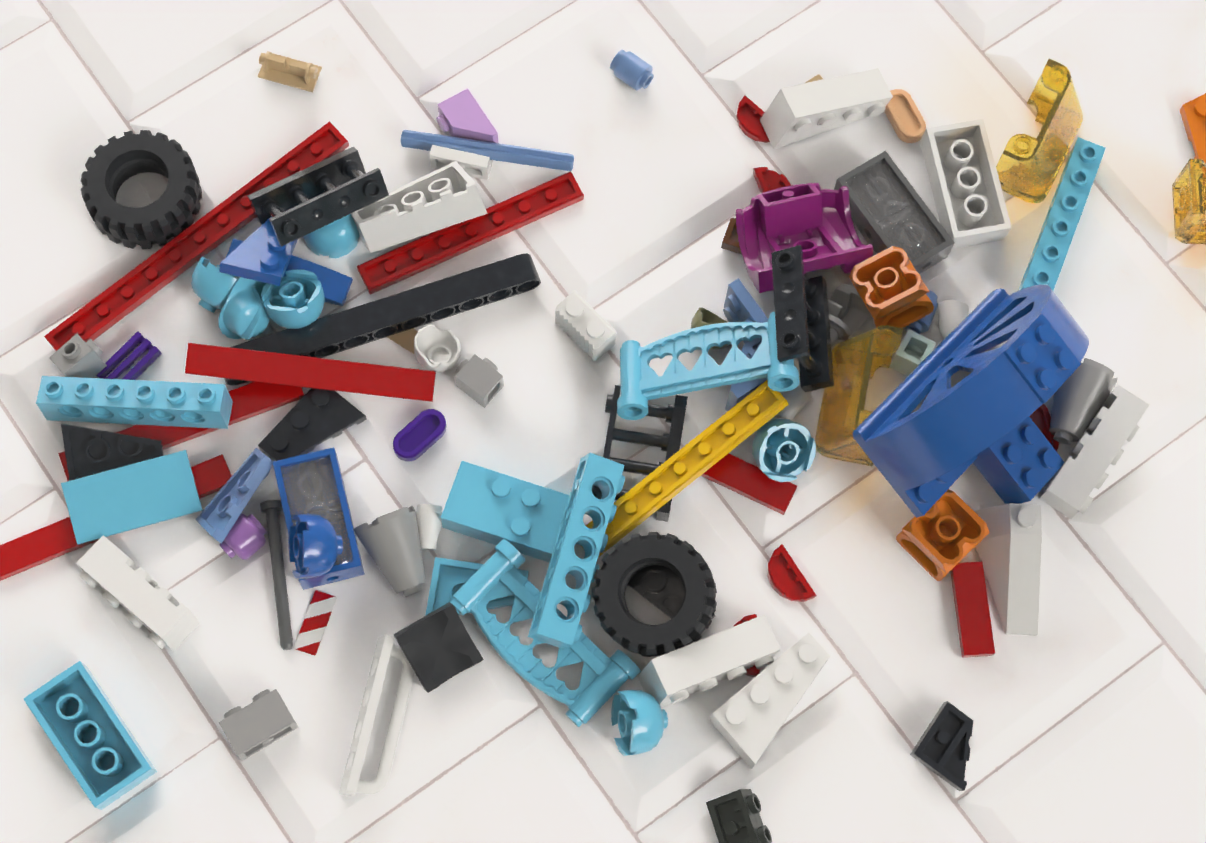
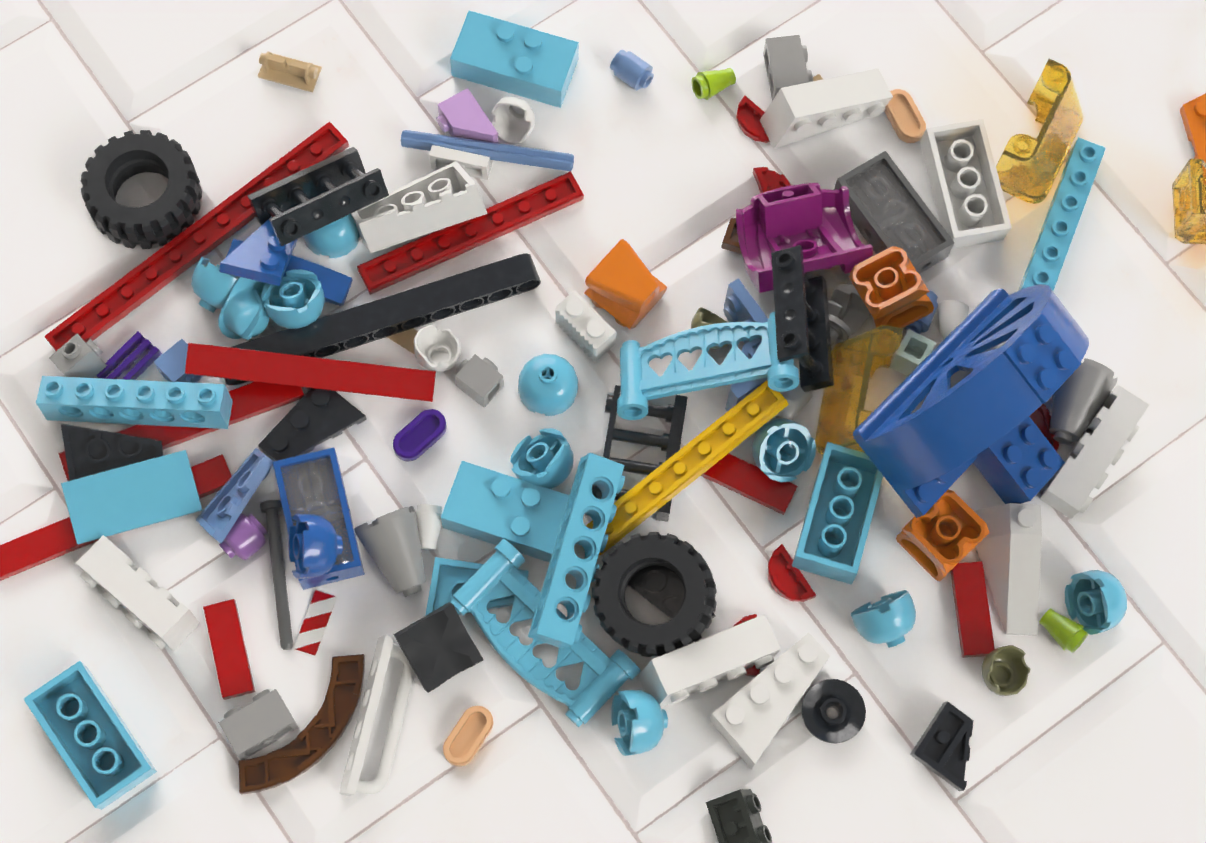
none -> medium blue brick [153,339,203,383]
none -> red tile [203,599,256,700]
none -> reddish brown tile [238,654,365,795]
none -> light nougat tile [443,706,494,767]
none -> medium azure brick [450,10,579,108]
none -> white hair [491,97,535,144]
none -> medium azure cylinder [510,428,574,489]
none -> medium azure cylinder [518,354,578,416]
none -> orange piece [584,239,668,329]
none -> lime cone [691,67,736,100]
none -> light grey brick [763,34,813,101]
none -> medium azure brick [792,442,883,585]
none -> black dish [801,679,866,744]
none -> medium azure cylinder [851,590,916,648]
none -> olive hair [981,645,1031,696]
none -> lime cone [1039,608,1088,653]
none -> medium azure cylinder [1065,570,1127,635]

